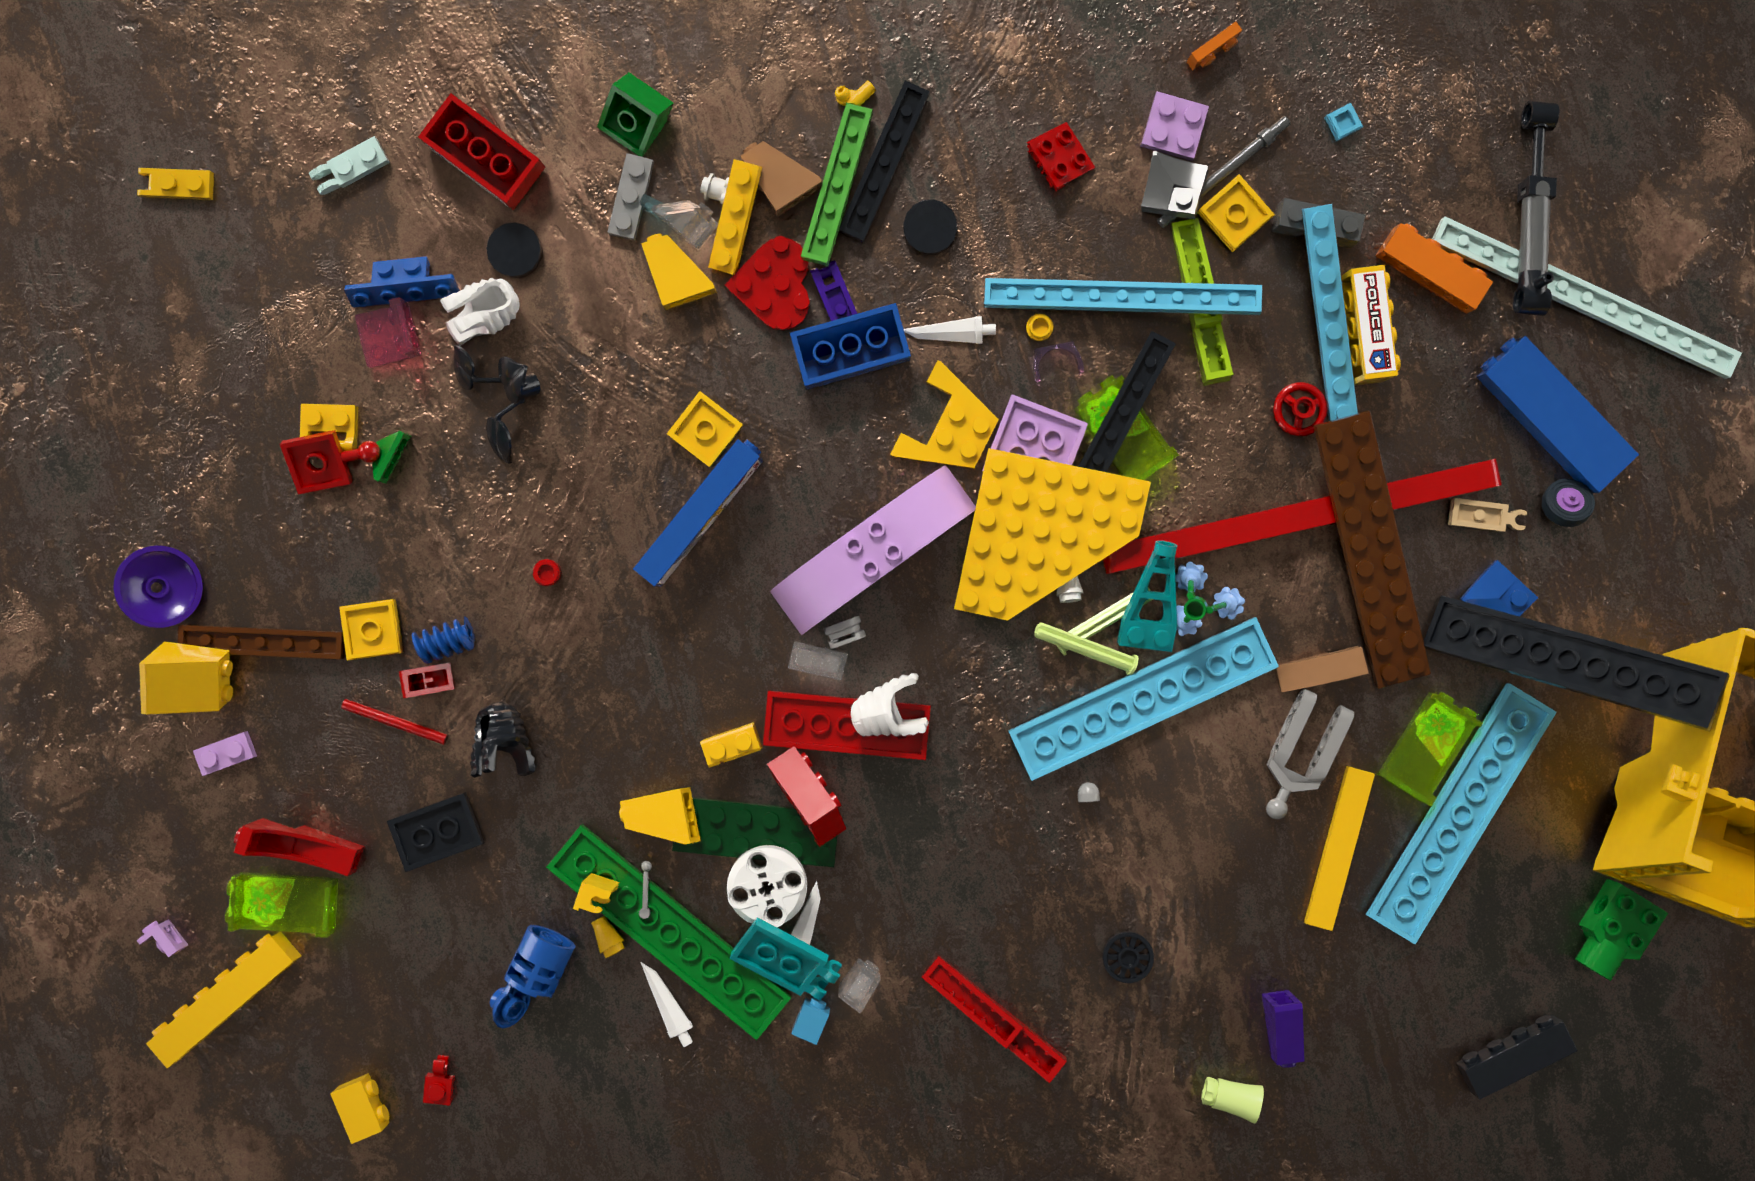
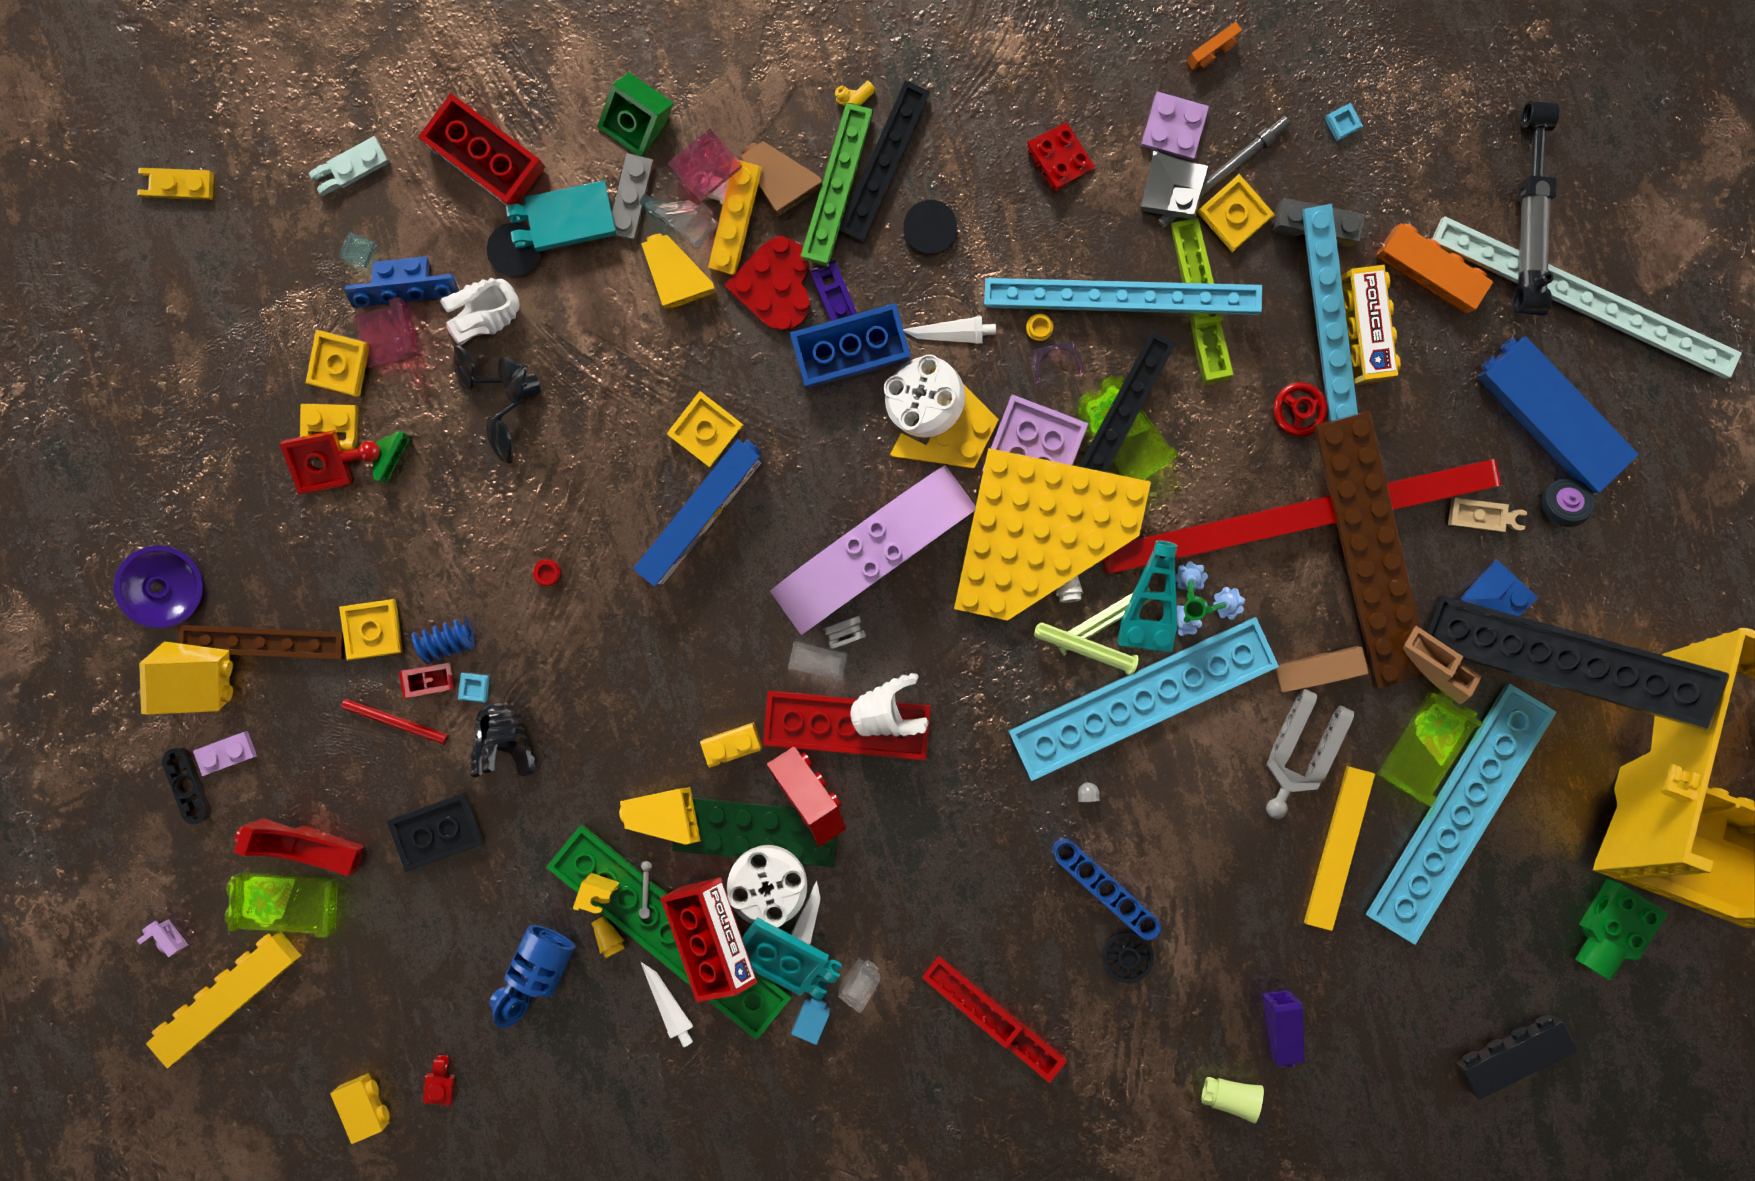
none -> black beam [162,748,211,824]
none -> yellow plate [306,330,371,396]
none -> clear light blue tile [339,232,377,268]
none -> medium azure tile [458,672,490,703]
none -> teal tile [506,180,617,252]
none -> red brick [660,877,757,1002]
none -> clear pink bracket [668,129,742,201]
none -> white piece [884,355,965,437]
none -> blue beam [1052,838,1161,940]
none -> medium nougat slope [1403,626,1482,705]

